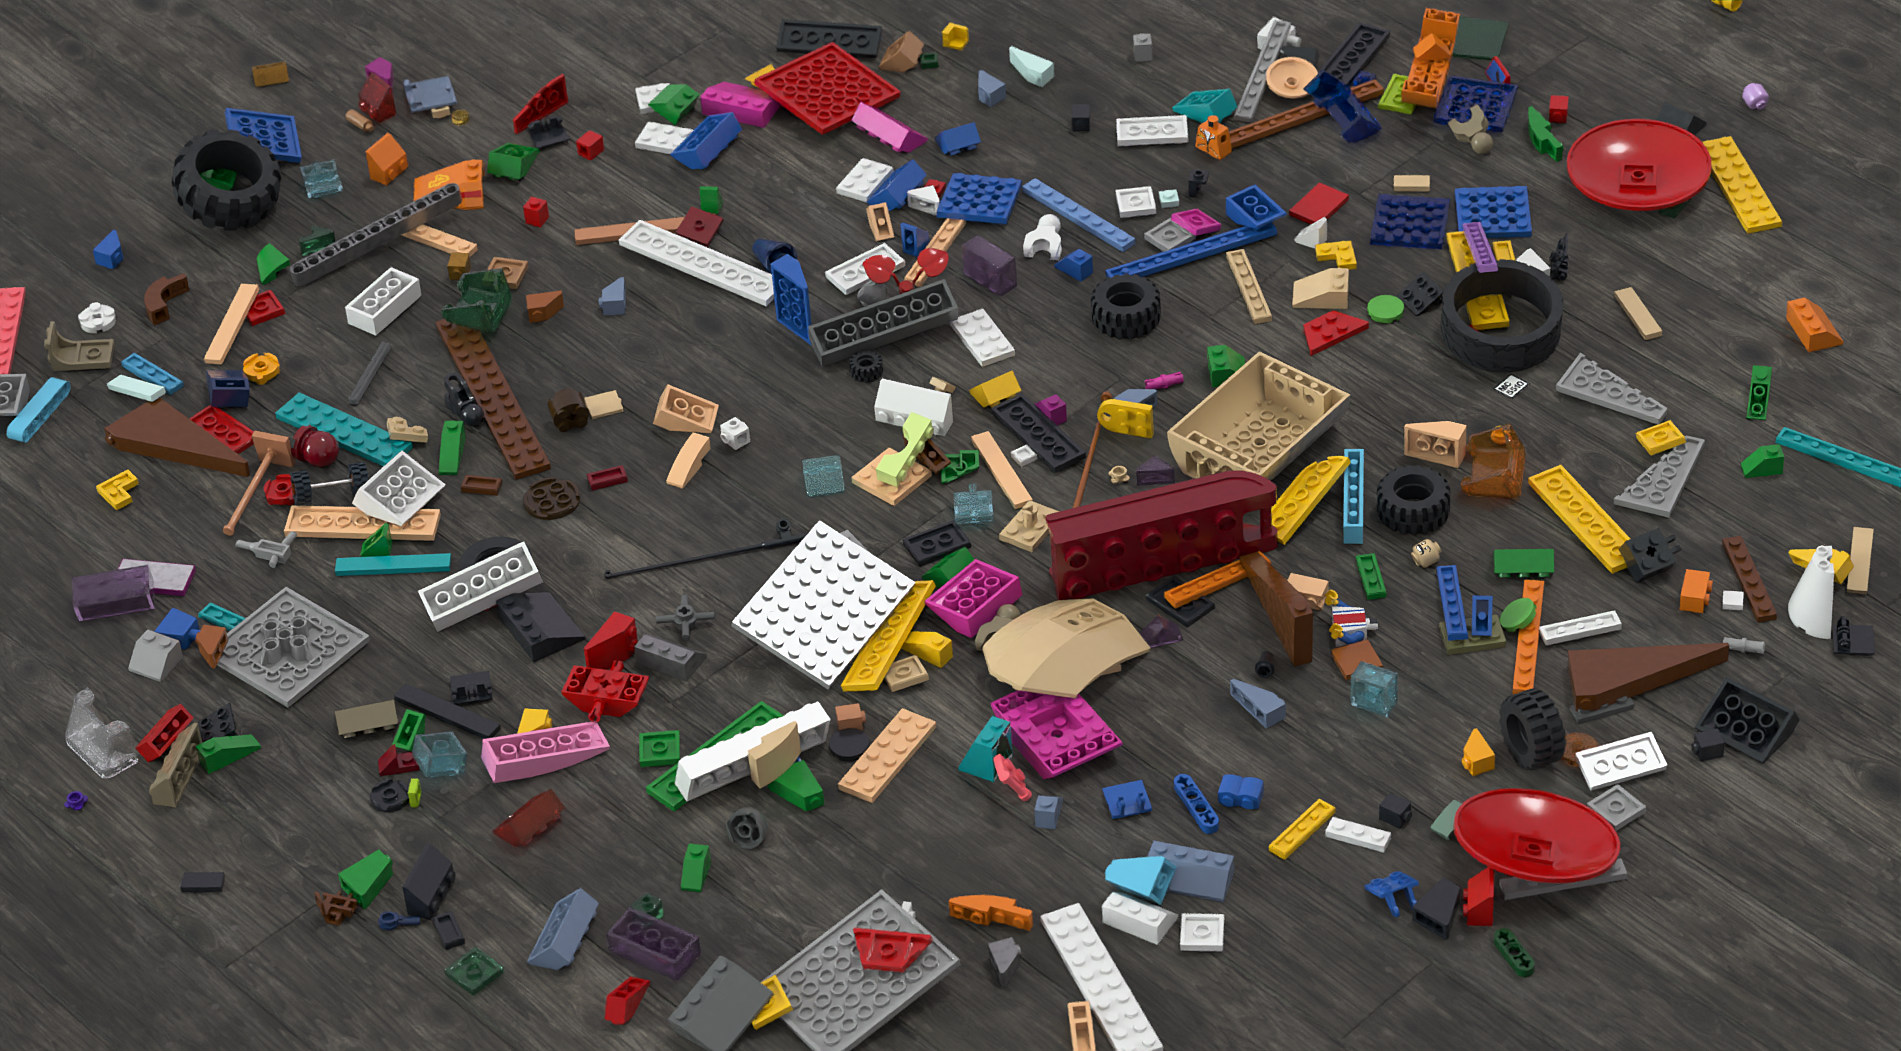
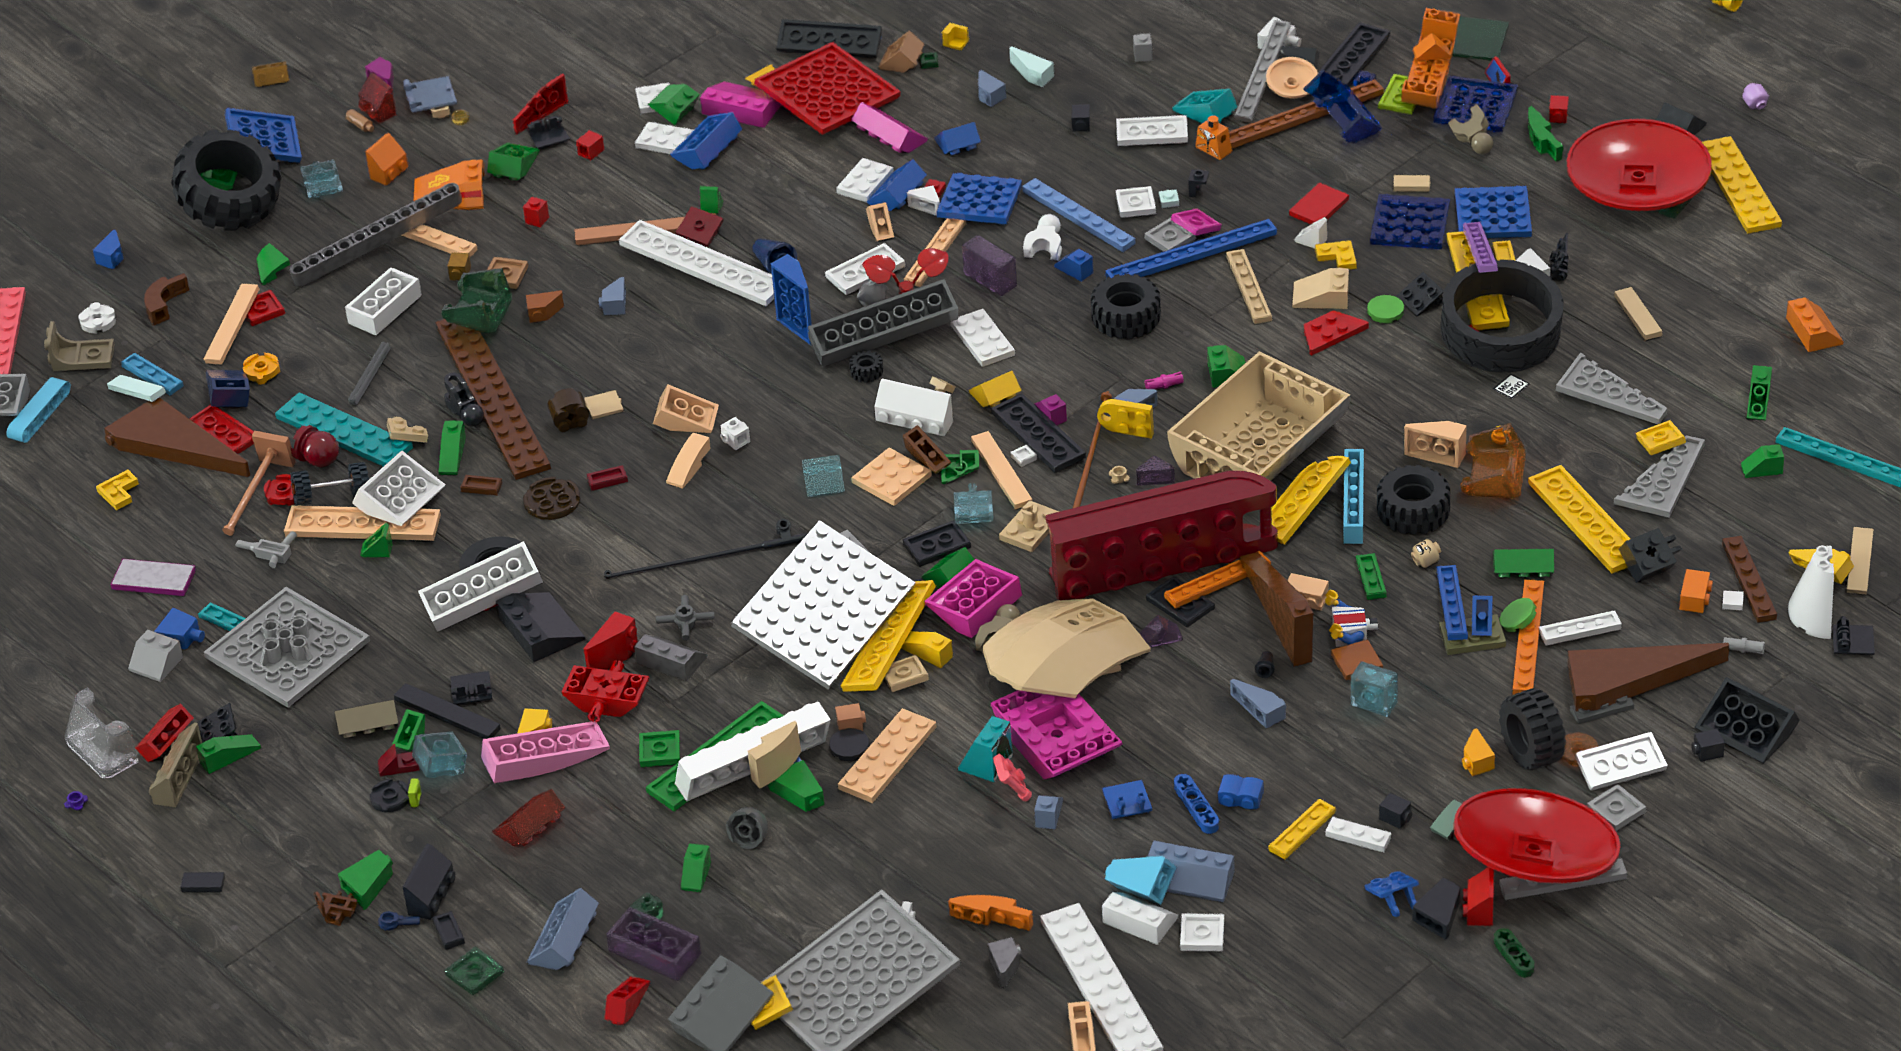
clear purple brick [72,565,155,621] -> none
dark orange slope [196,625,228,668] -> none
clear green slope [298,226,336,256] -> none
teal tile [335,553,451,576] -> none
red wing [853,928,933,972] -> none
yellowish green arch [876,412,934,487] -> none
blue slope [901,223,929,257] -> none
blue slope [1226,185,1286,229] -> none

